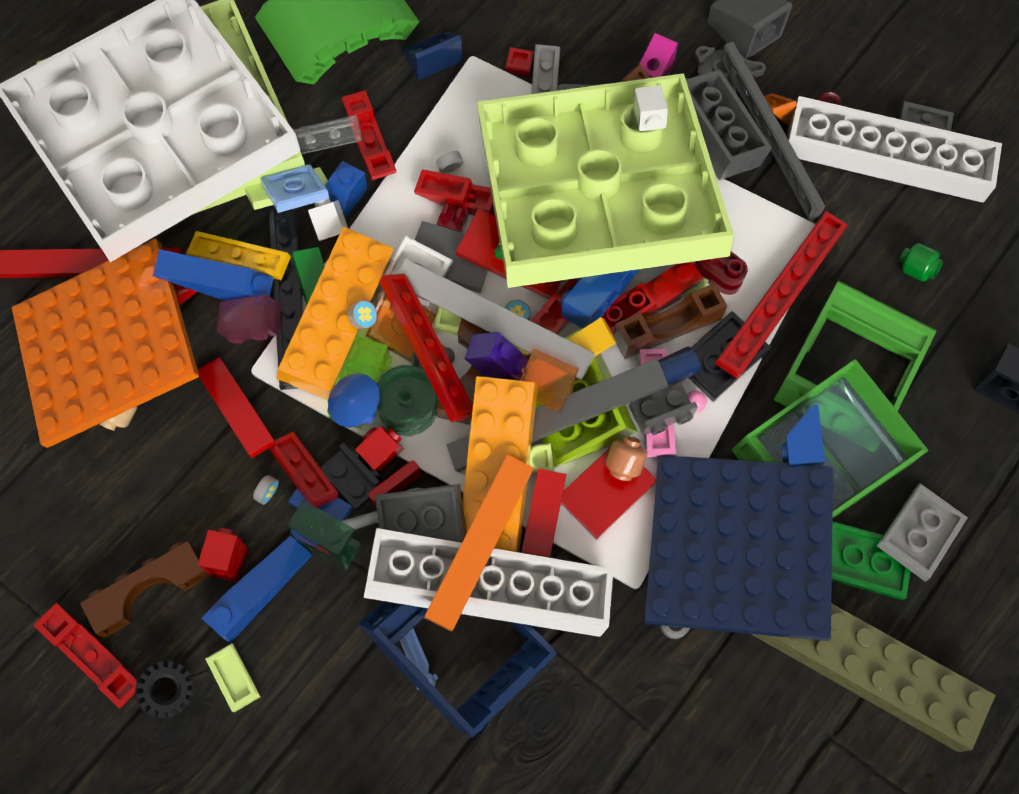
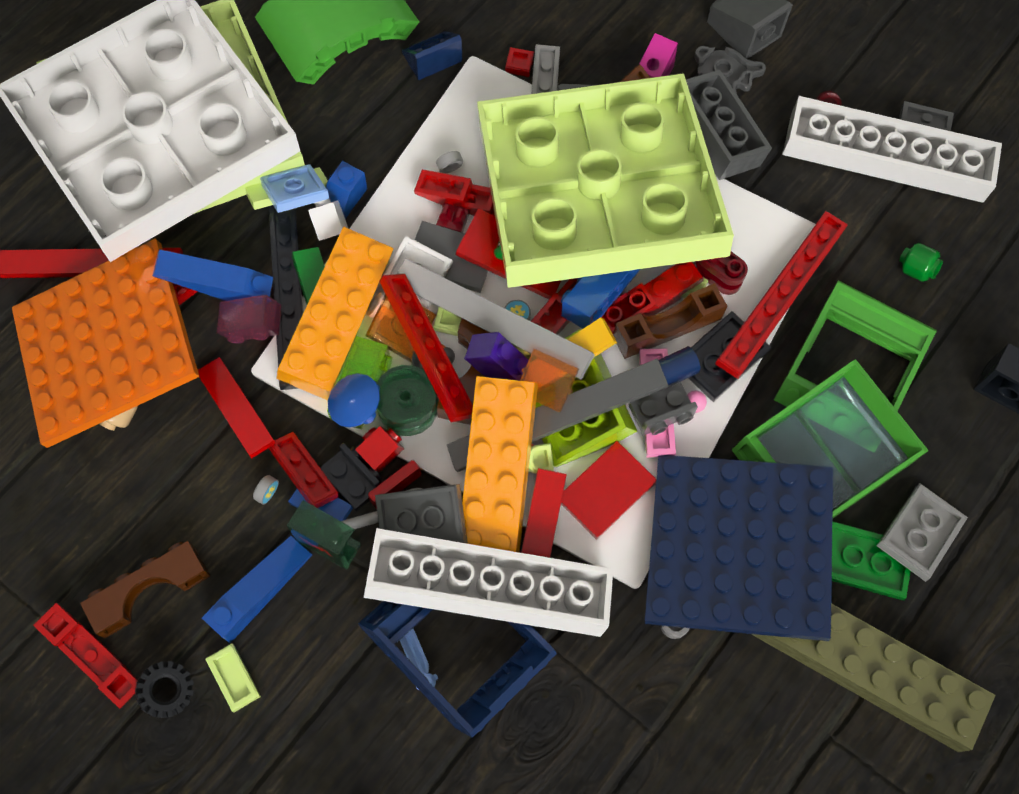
yellow tile [186,231,291,280] -> none
red brick [198,528,249,583] -> none
clear tile [293,115,362,154] -> none
red slope [341,90,397,180] -> none
tile [348,300,377,329] -> none
orange tile [424,454,534,632] -> none
nougat head [606,436,647,481] -> none
white brick [634,85,668,131] -> none
dark grey tile [721,42,825,222] -> none
orange slope [764,93,797,126] -> none
blue slope [781,405,825,466] -> none

